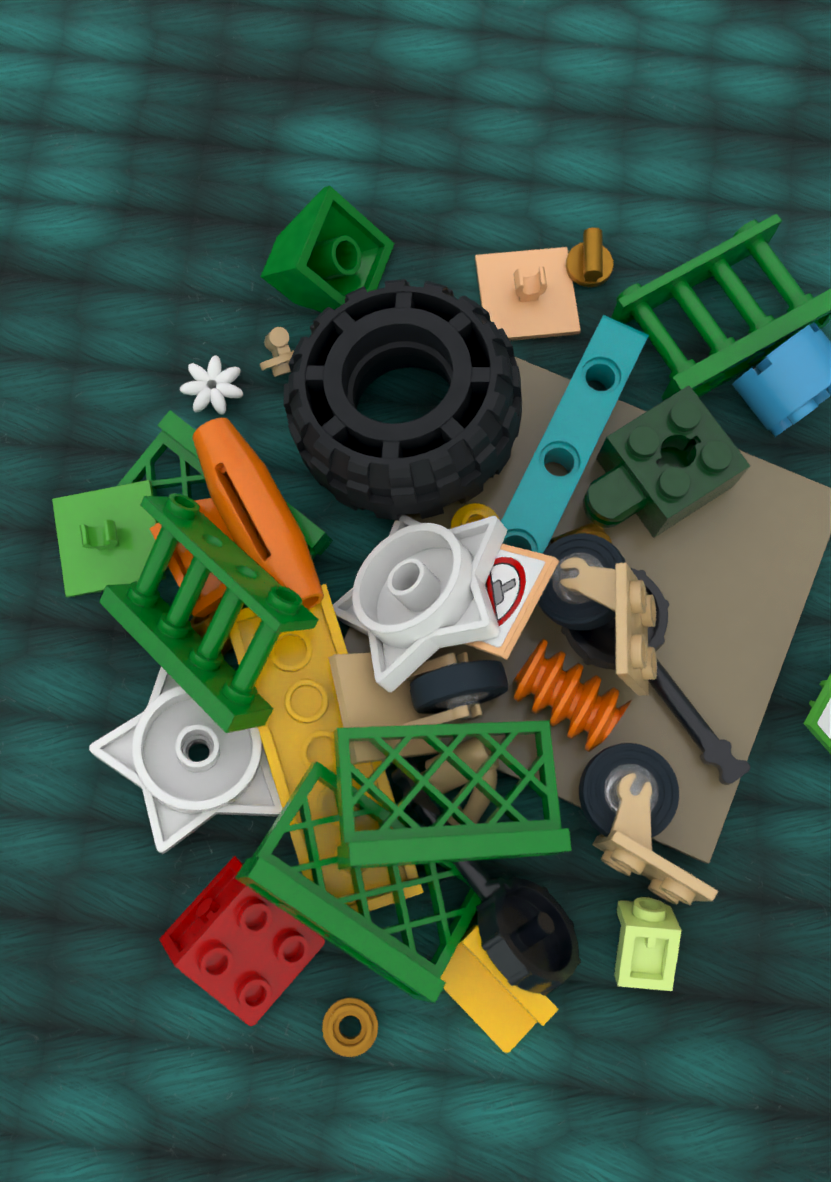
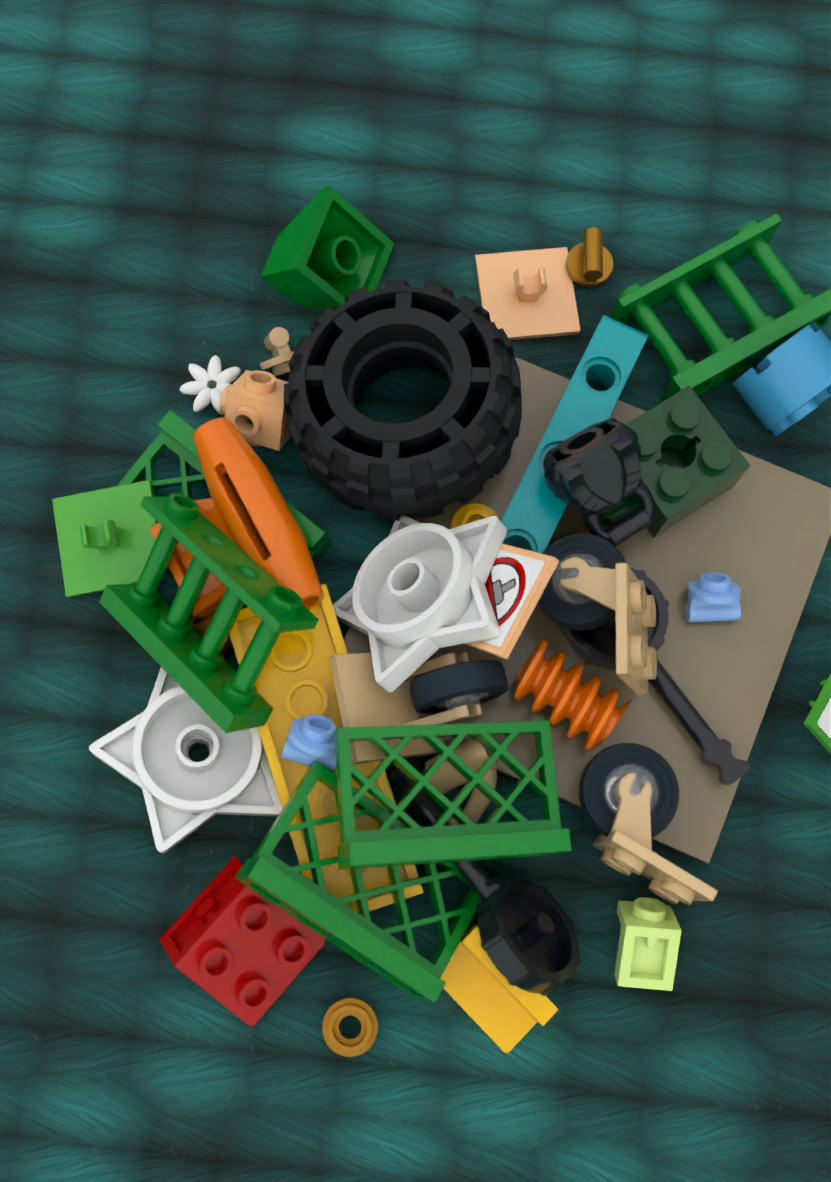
none -> light nougat brick [220,370,291,451]
none -> light blue plate [281,714,338,773]
none -> black piece [543,418,656,546]
none -> light blue plate [685,572,741,623]

